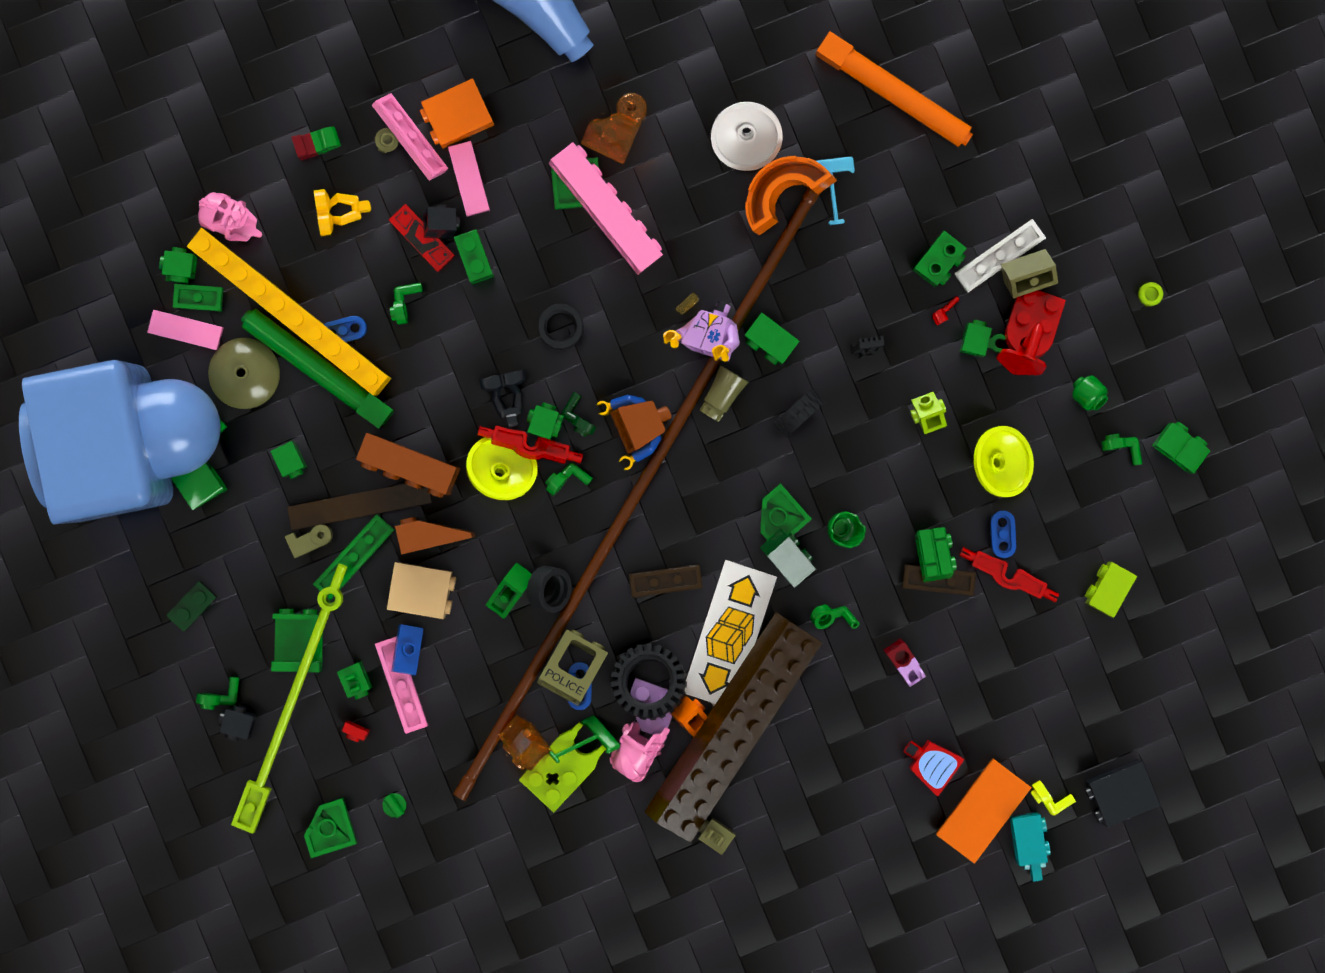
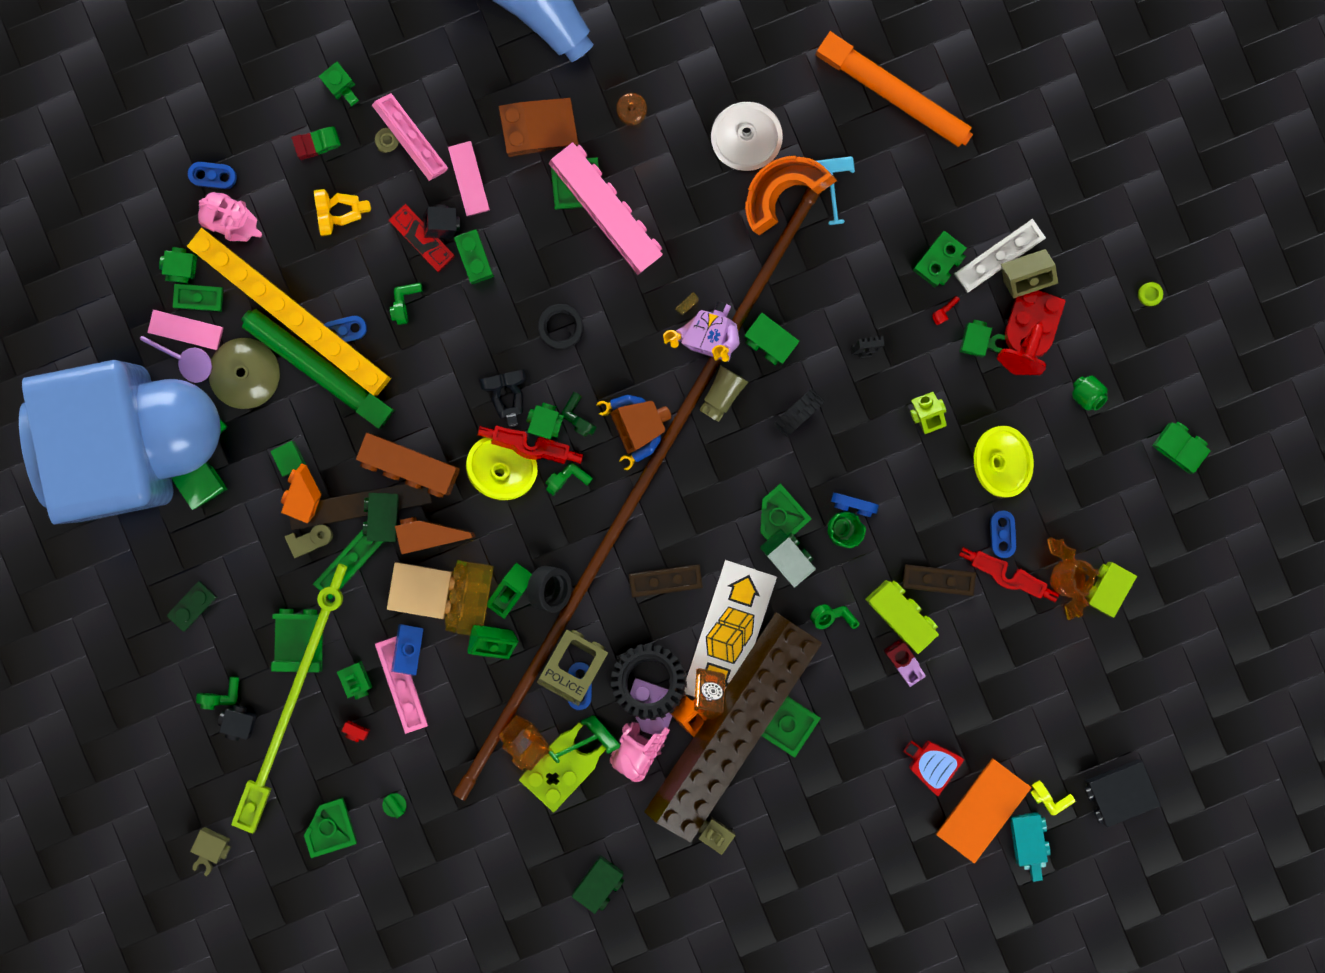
orange brick [420,78,494,149] -> none
clear orange plate [581,112,641,164] -> none
green brick [915,527,957,582] -> none
green plate [1101,434,1142,466] -> none
none -> lavender piece [140,336,212,383]
none -> blue plate [188,162,237,189]
none -> olive brick [190,827,231,876]
none -> orange slope [281,463,321,523]
none -> green brick [319,62,359,106]
none -> dark green brick [363,493,399,542]
none -> clear yellow brick [445,560,494,635]
none -> green slope [467,625,519,659]
none -> dark orange slope [499,98,578,157]
none -> dark green brick [572,855,624,914]
none -> clear orange slope [694,668,725,720]
none -> green tile [761,696,821,758]
none -> blue plate [831,492,879,517]
none -> lime brick [865,580,939,654]
none -> clear orange helmet [1047,537,1099,620]

